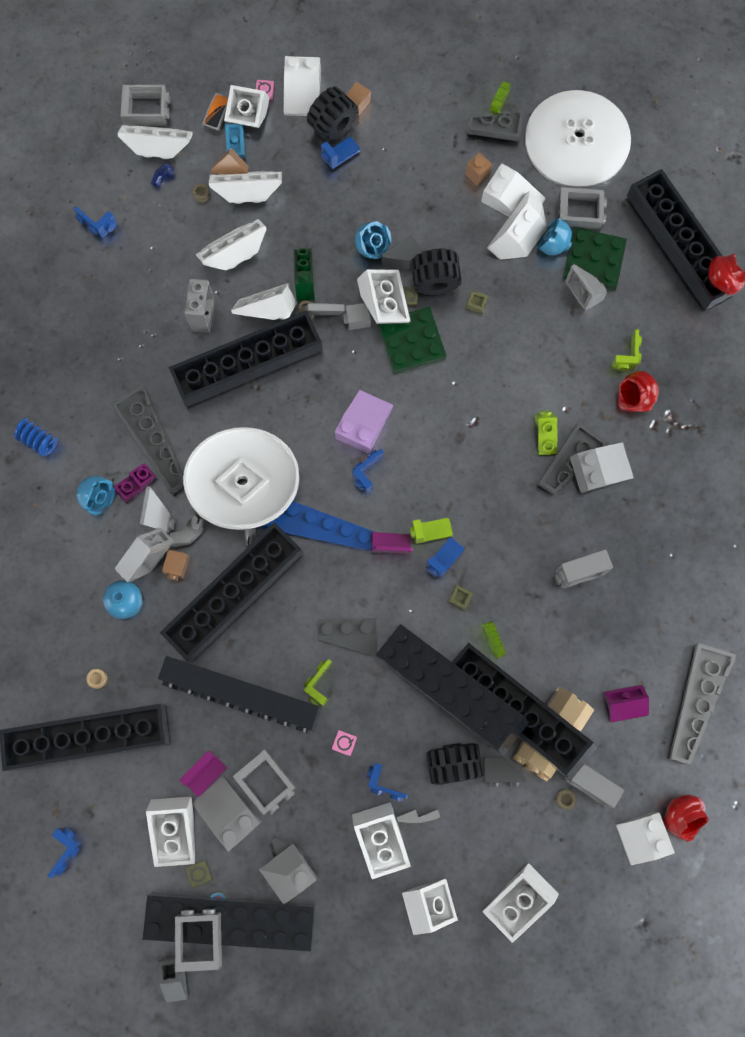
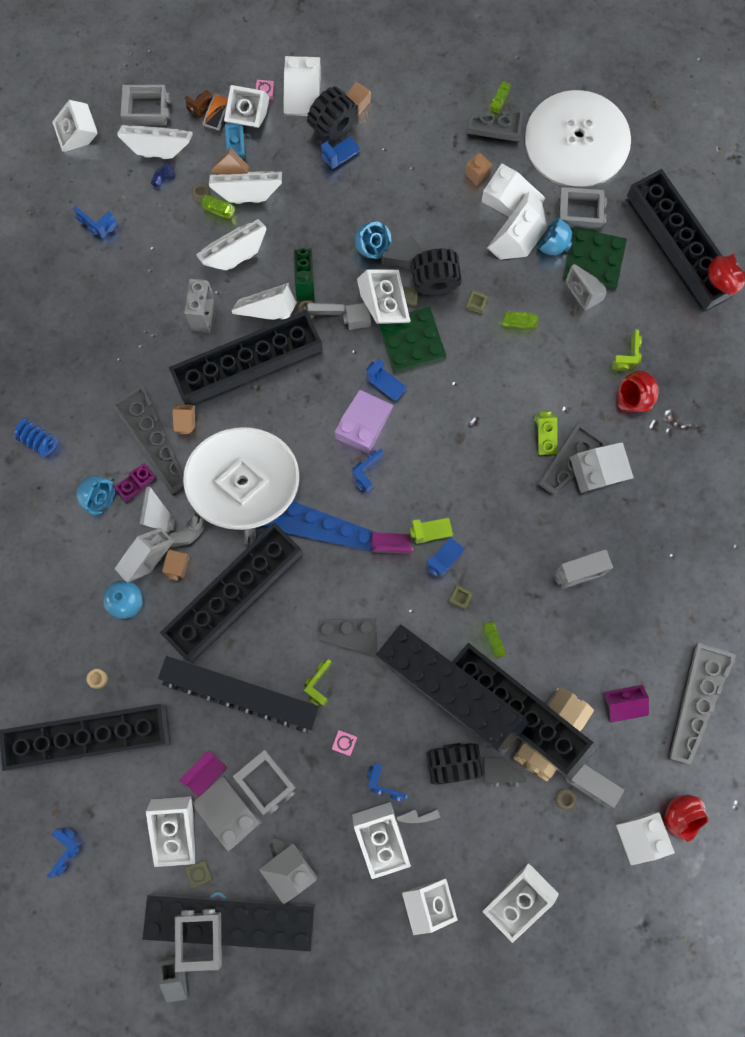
none -> white slope [52,100,98,152]
none -> medium nougat brick [173,404,196,434]
none -> reddish brown bracket [184,89,212,118]
none -> clear neon green beam [201,195,235,219]
none -> blue bracket [366,358,406,401]
none -> clear neon green beam [503,312,538,328]

